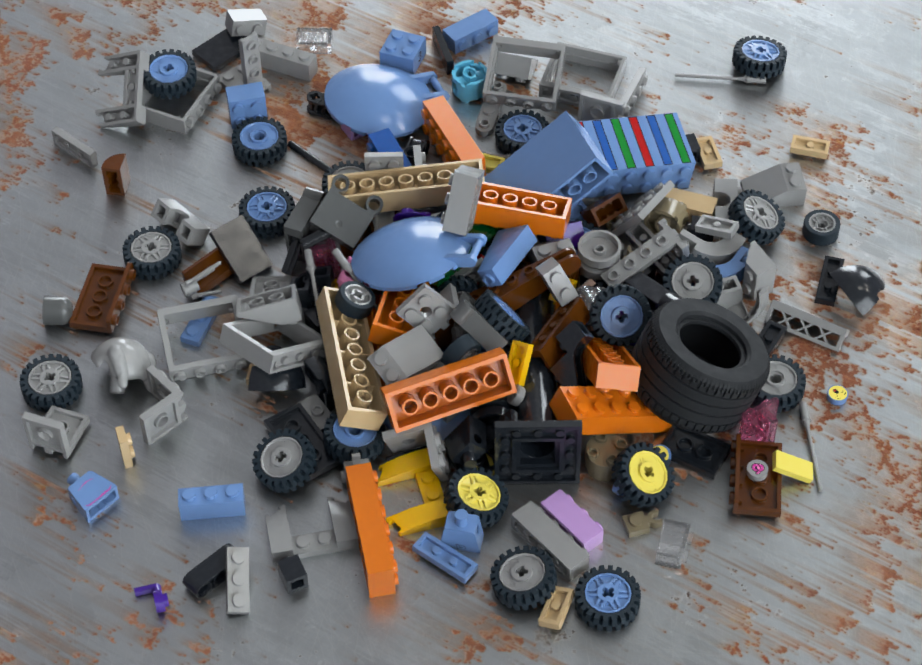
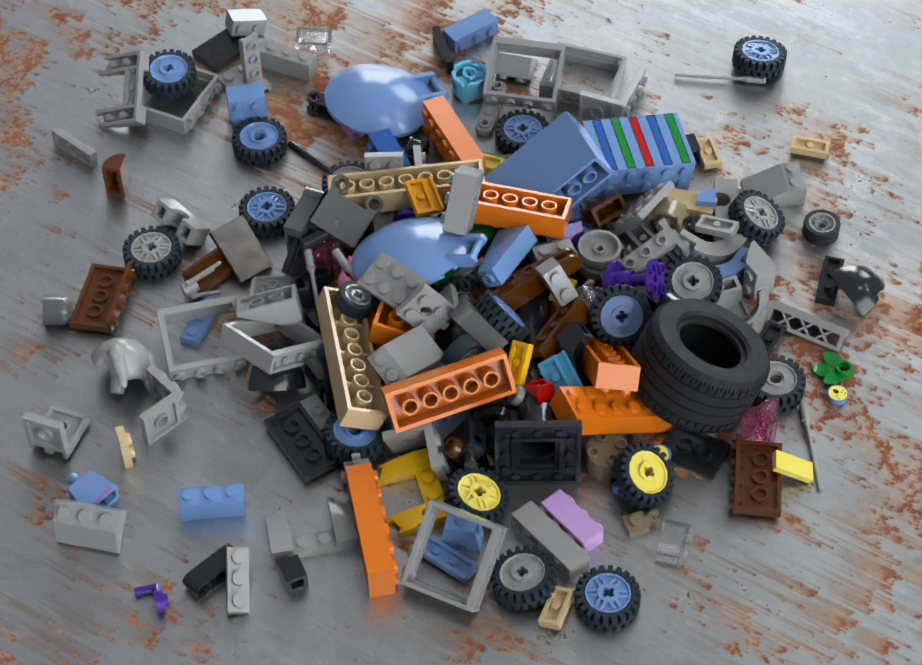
wheel [19,354,83,412] -> none
wheel [252,428,317,493] -> none
medium blue brick [379,29,426,74] -> none
light grey tile [746,460,768,481] -> none
none -> light grey slope [53,499,127,553]
none -> light grey plate [357,252,430,310]
none -> light grey window [400,500,508,613]
none -> light orange plate [404,176,445,217]
none -> reddish brown tile [443,436,463,459]
none -> red slope [524,378,555,403]
none -> dark azure plate [537,350,583,393]
none -> dark purple piece [602,259,666,300]
none -> medium blue tile [696,188,716,207]
none -> green plate [812,352,854,385]

